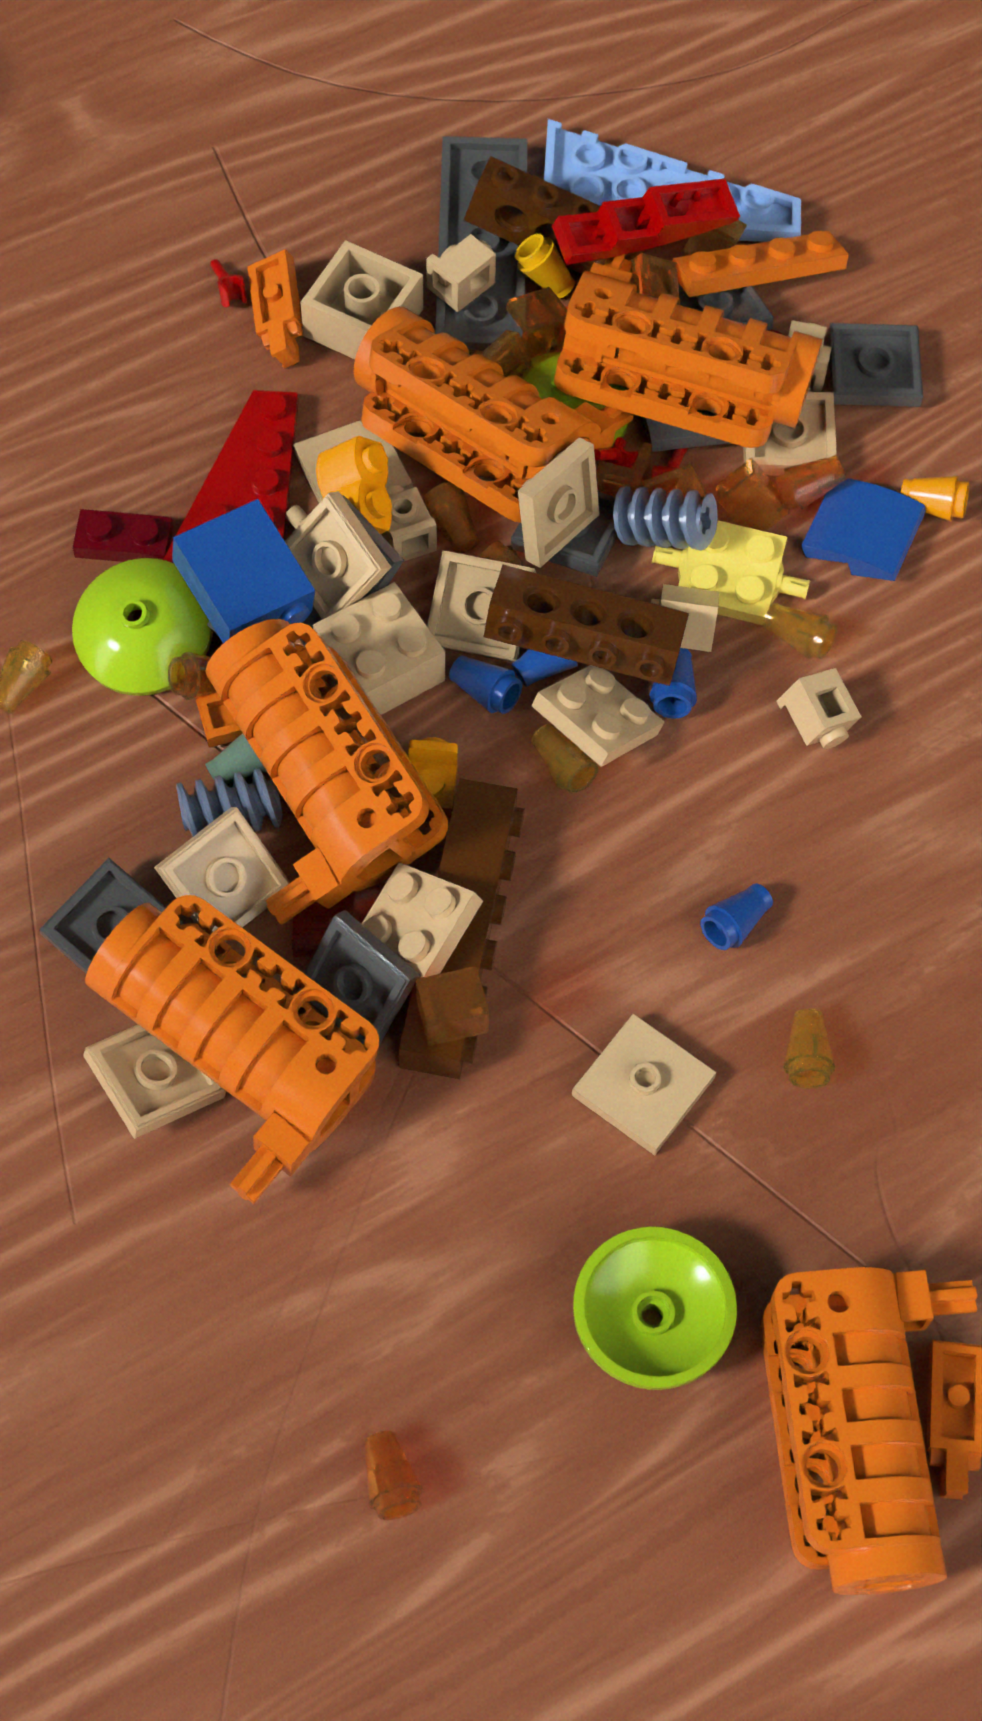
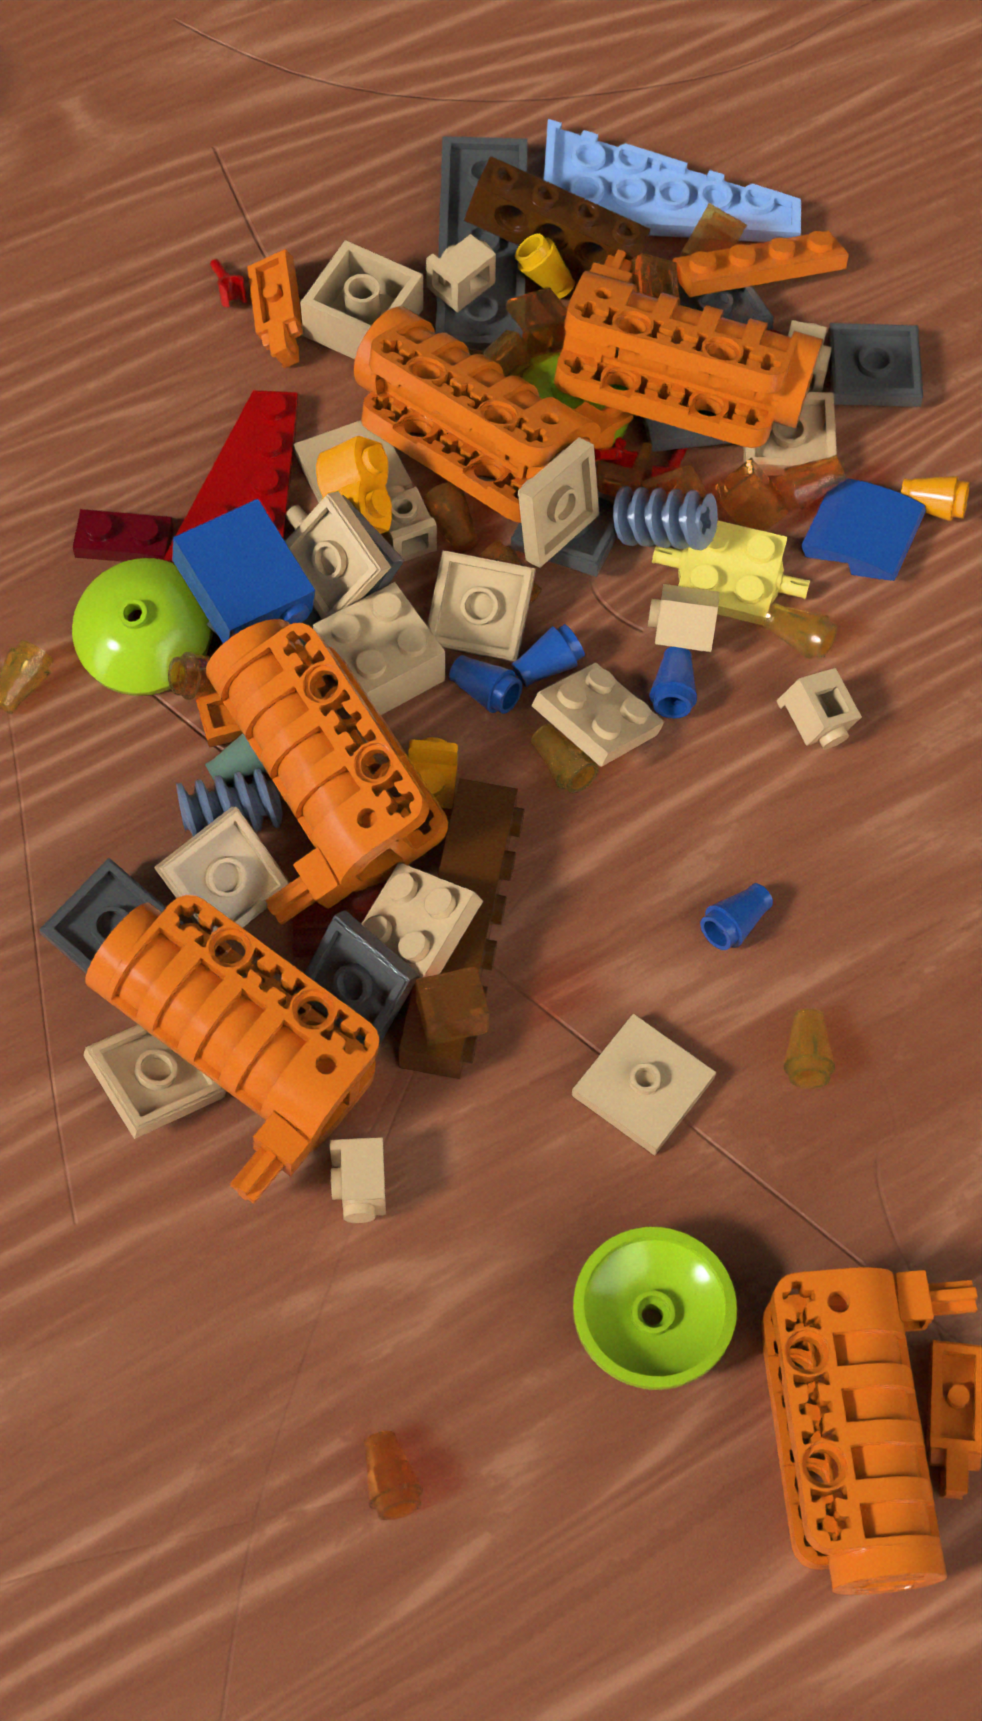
reddish brown brick [483,565,689,686] -> none
red slope [552,178,740,265] -> none
none -> tan brick [330,1137,386,1223]

